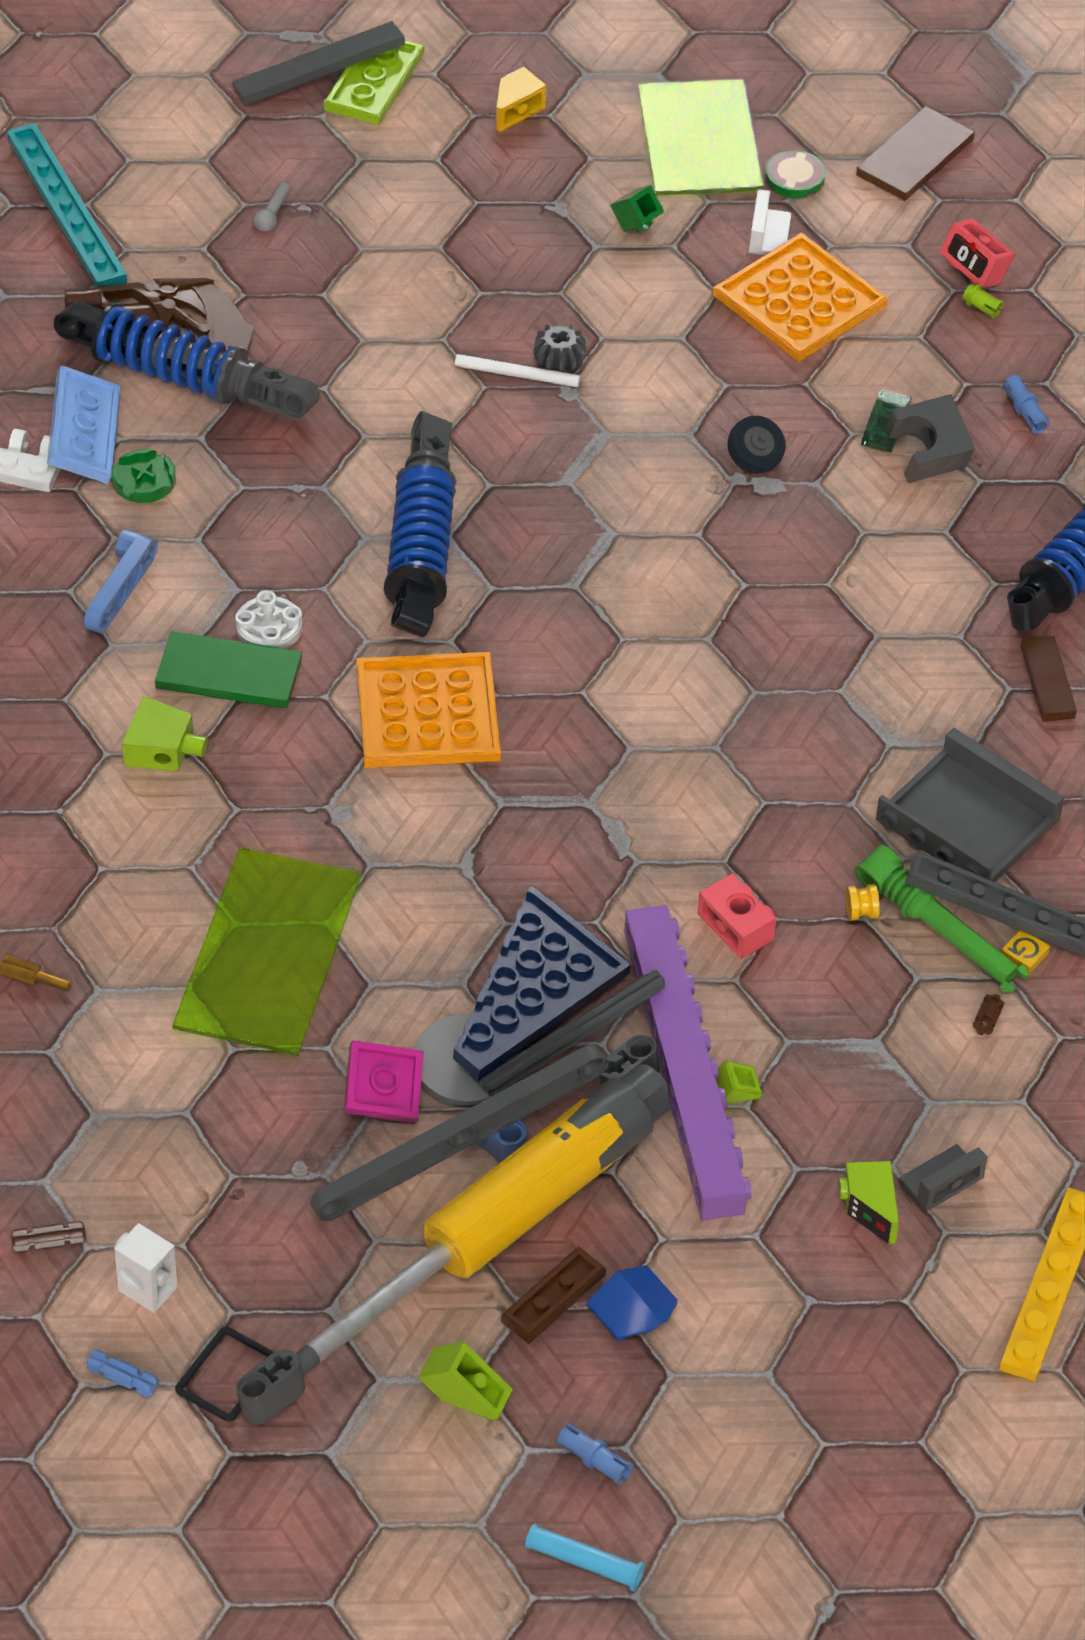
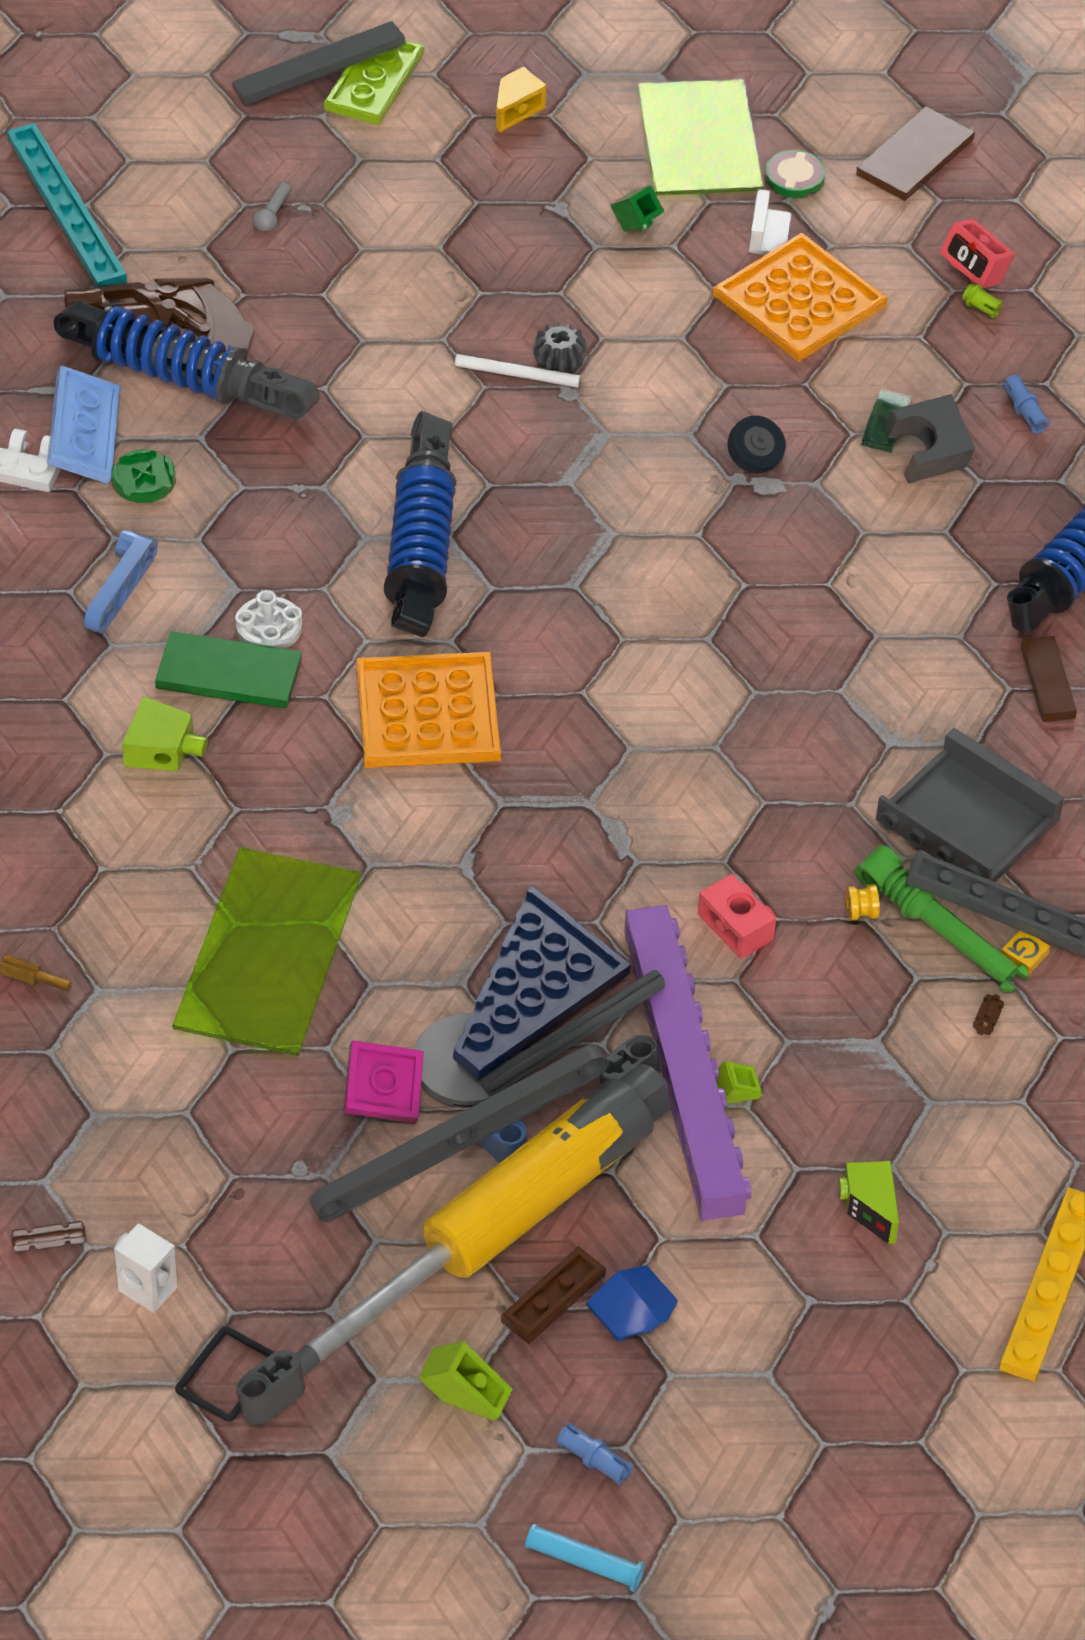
medium blue axle [86,1349,159,1397] -> none
dark grey panel [899,1144,988,1212] -> none

